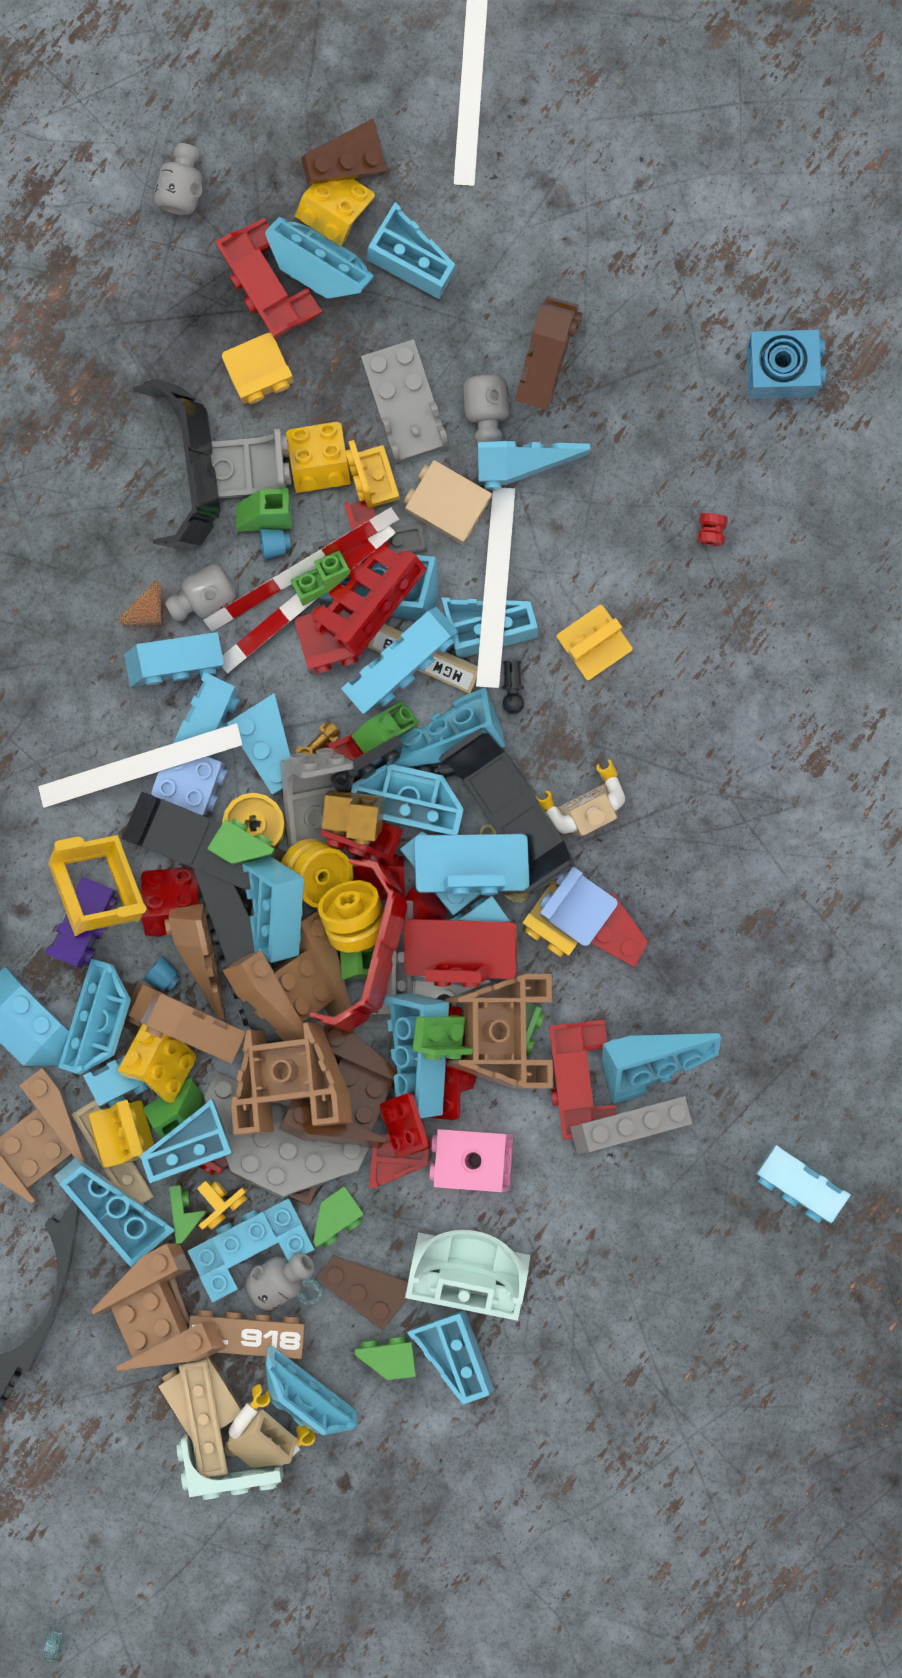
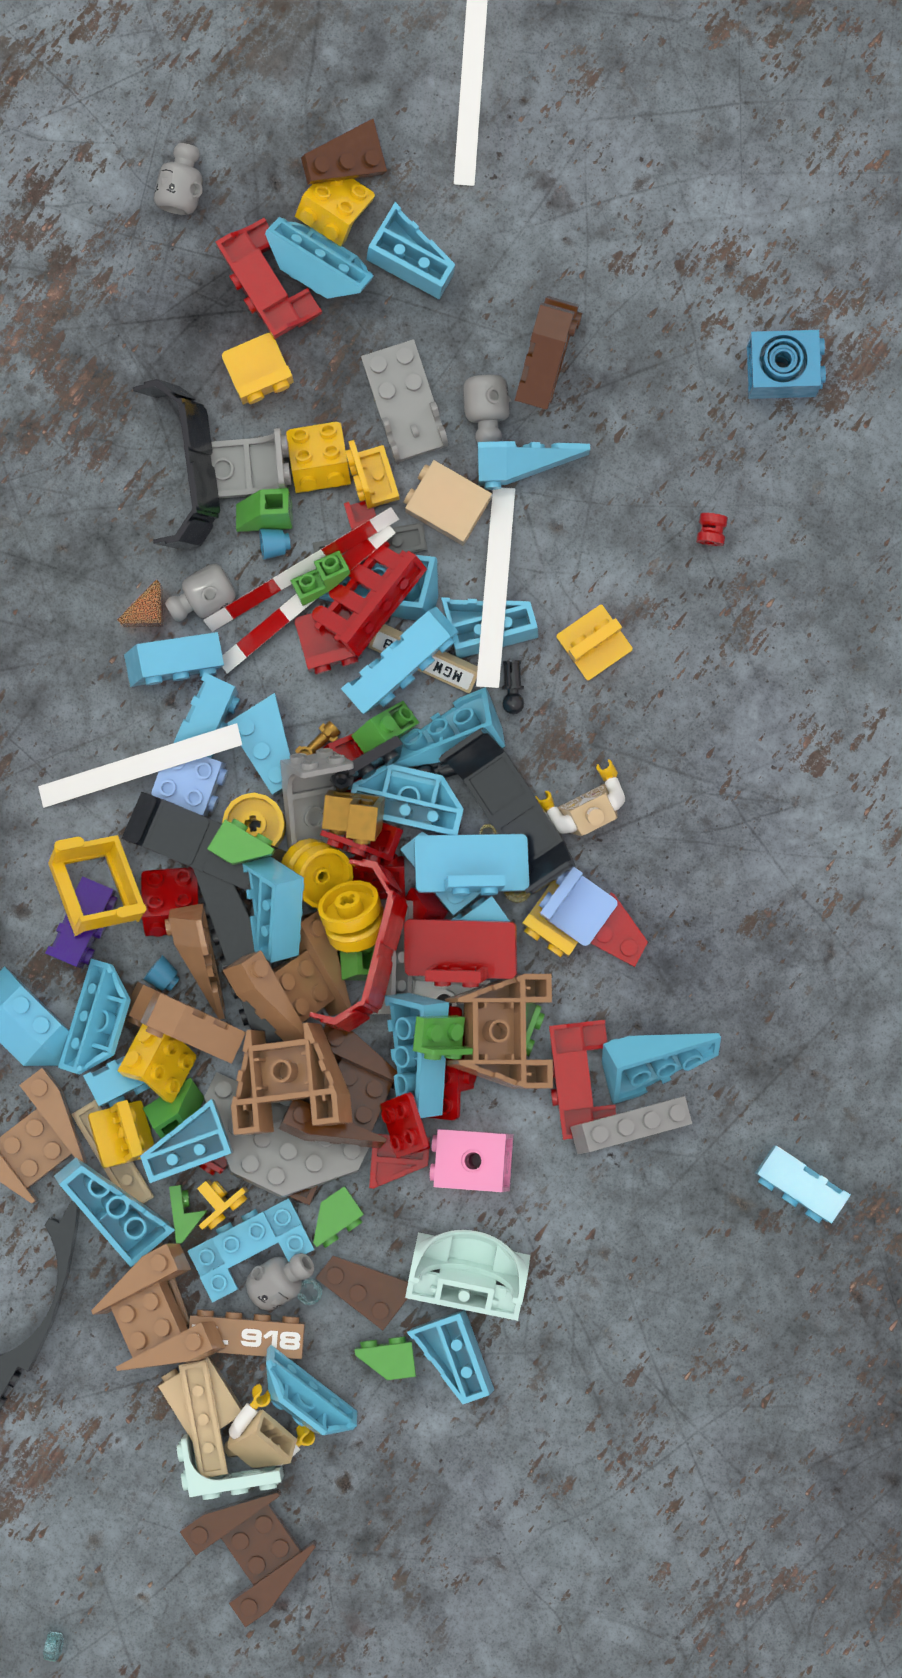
none -> reddish brown wedge [180,1489,317,1627]

